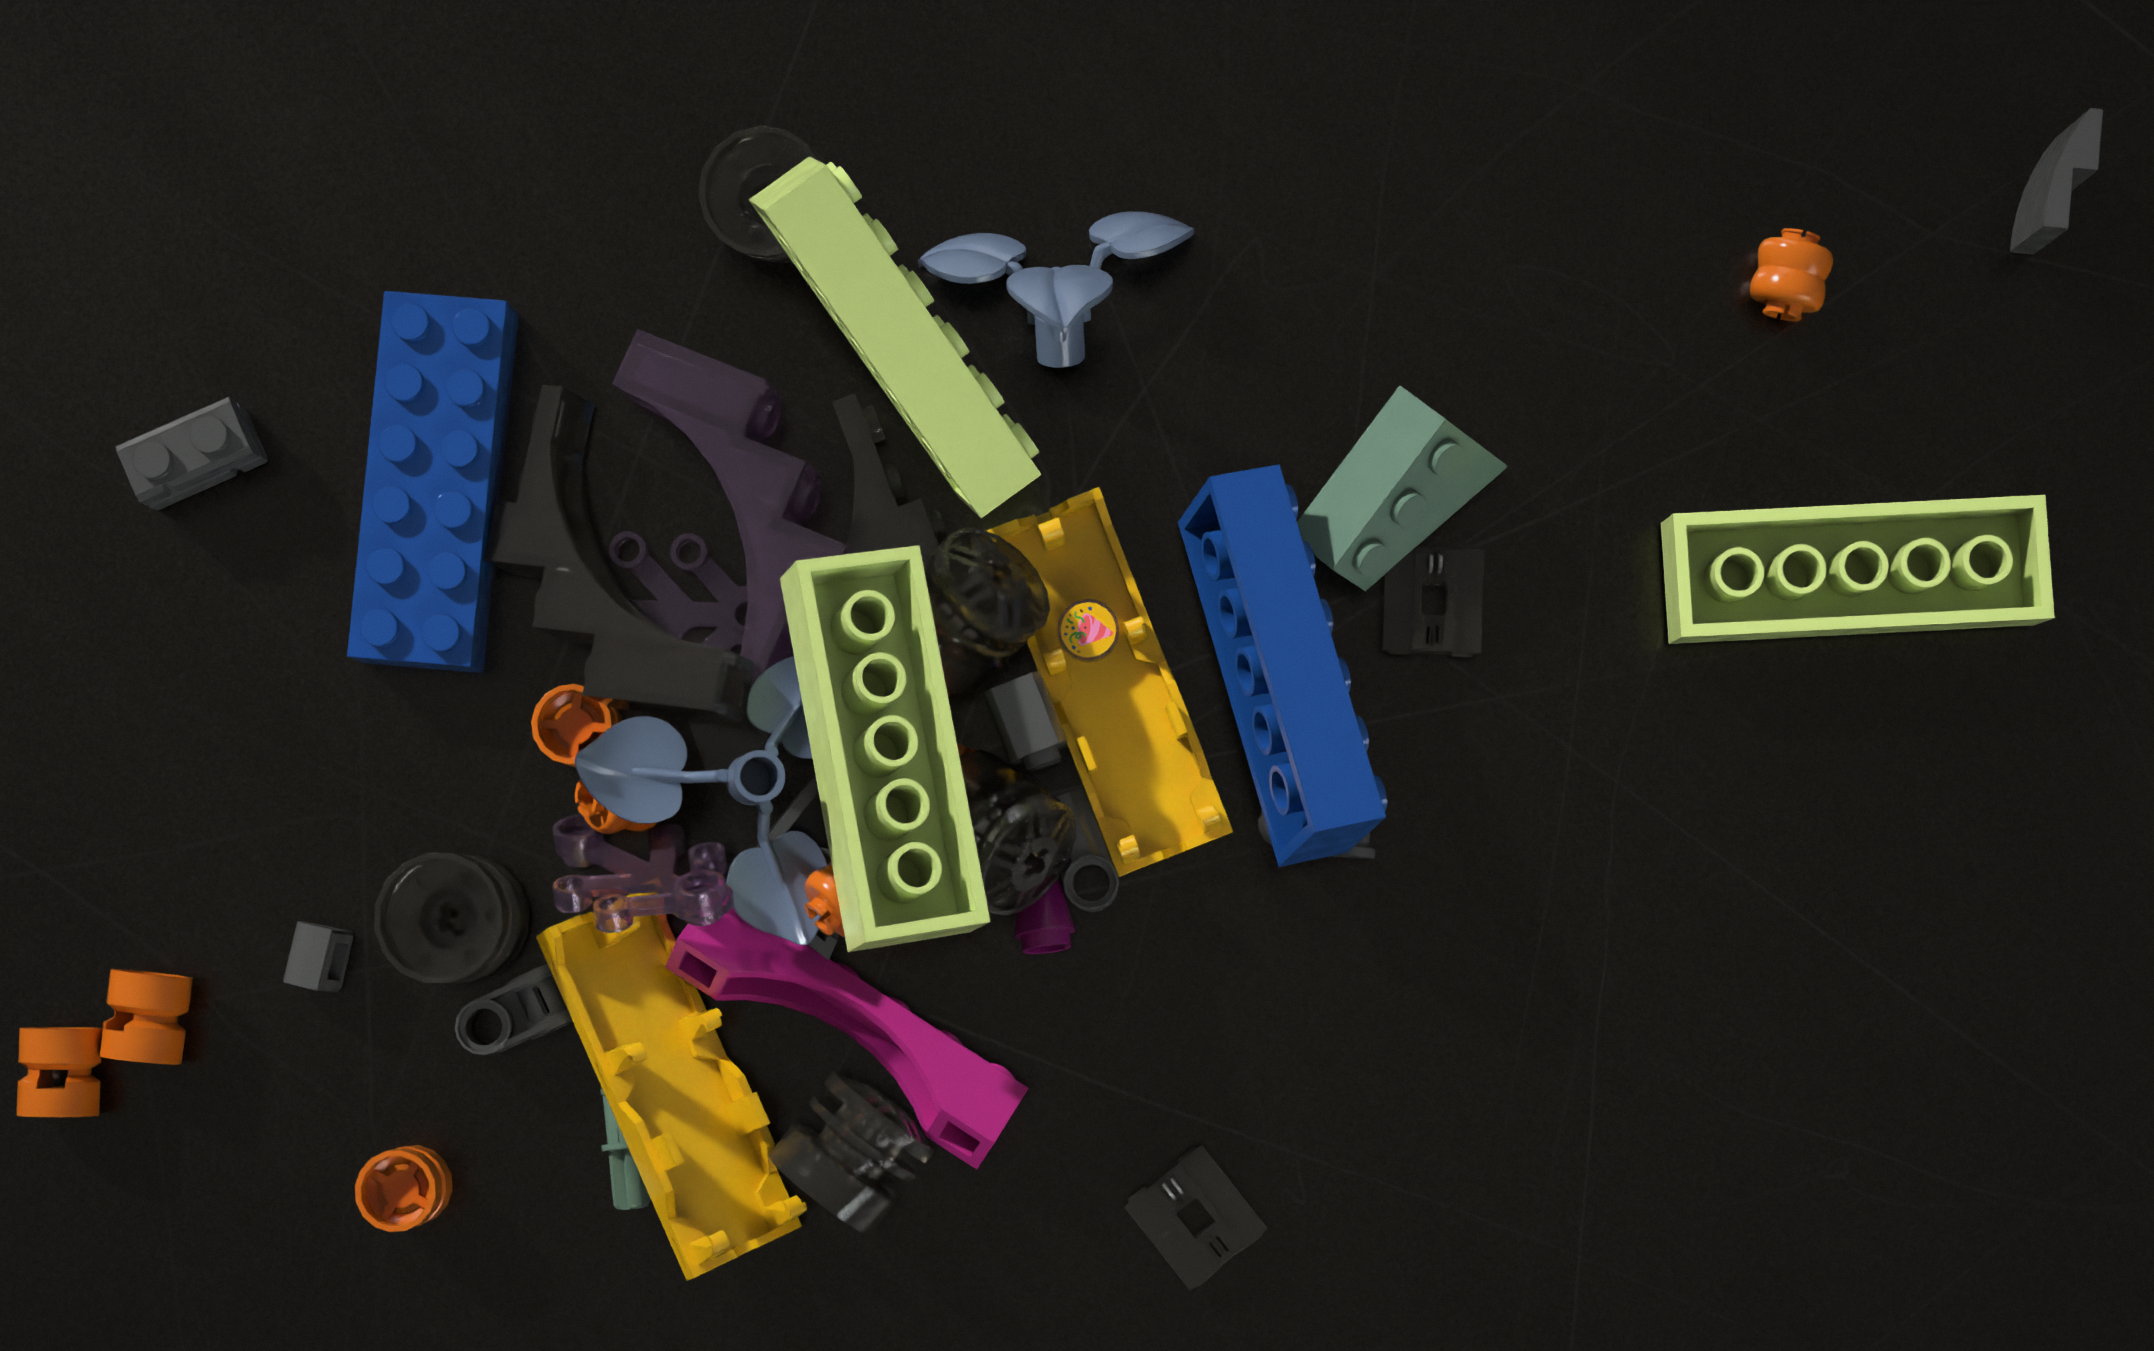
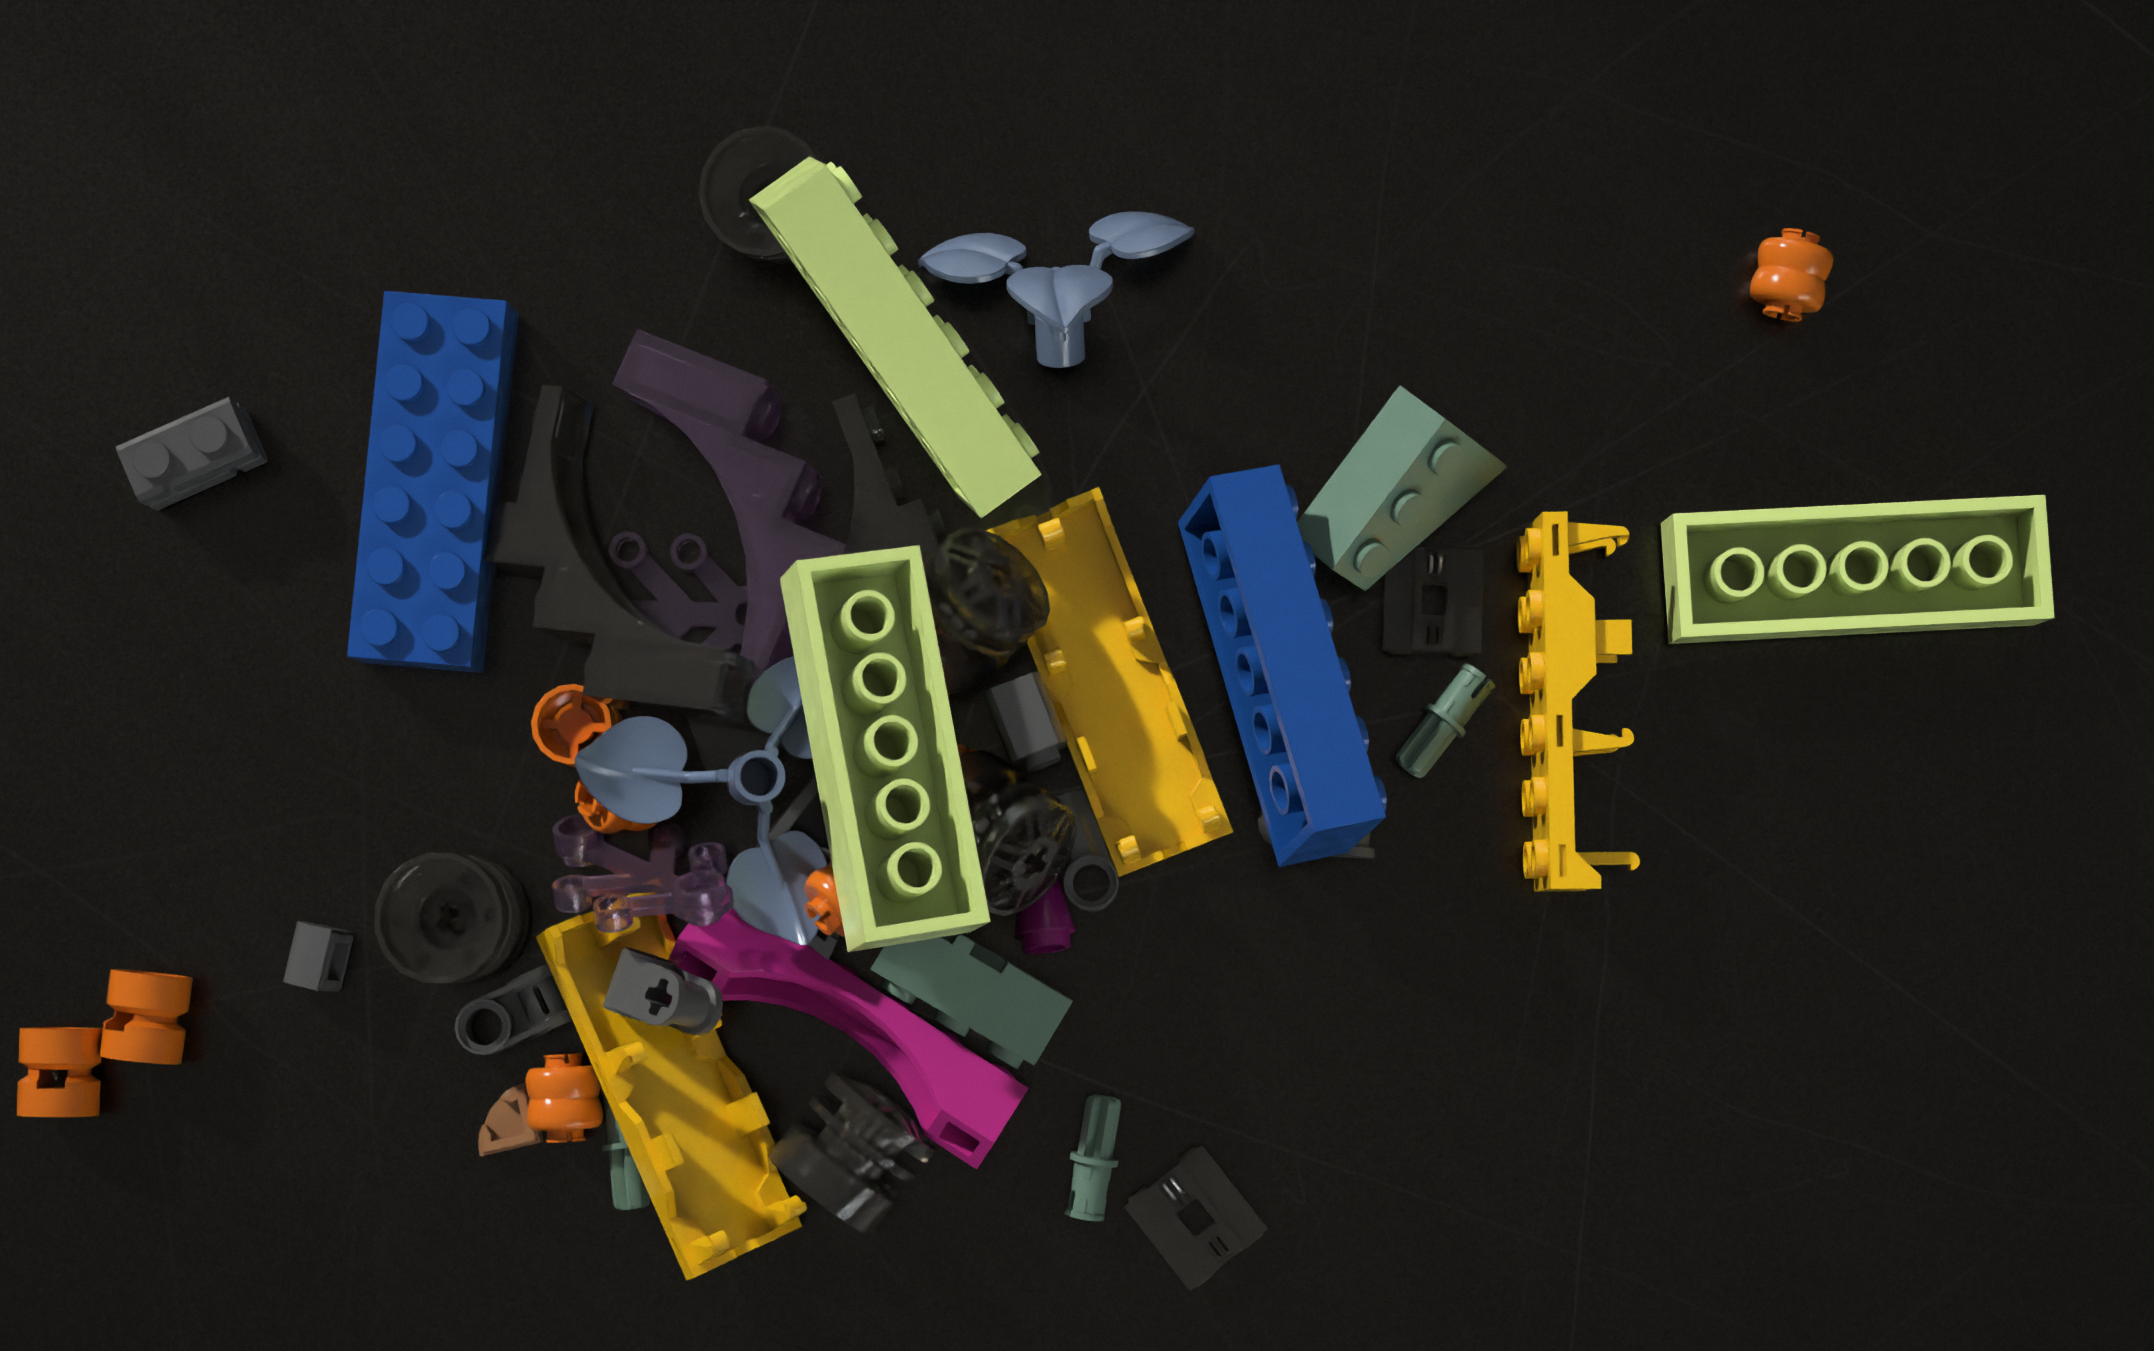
orange wheel [355,1145,453,1232] -> none
tile [1058,599,1119,663] -> none
dark grey slope [2010,108,2103,255] -> none
none -> medium nougat tile [478,1082,543,1157]
none -> orange piece [525,1053,603,1143]
none -> dark grey piece [602,947,723,1036]
none -> sand green wedge [870,934,1073,1069]
none -> sand green axle [1065,1094,1121,1222]
none -> sand green axle [1395,663,1496,778]
none -> yellow piece [1516,511,1640,892]

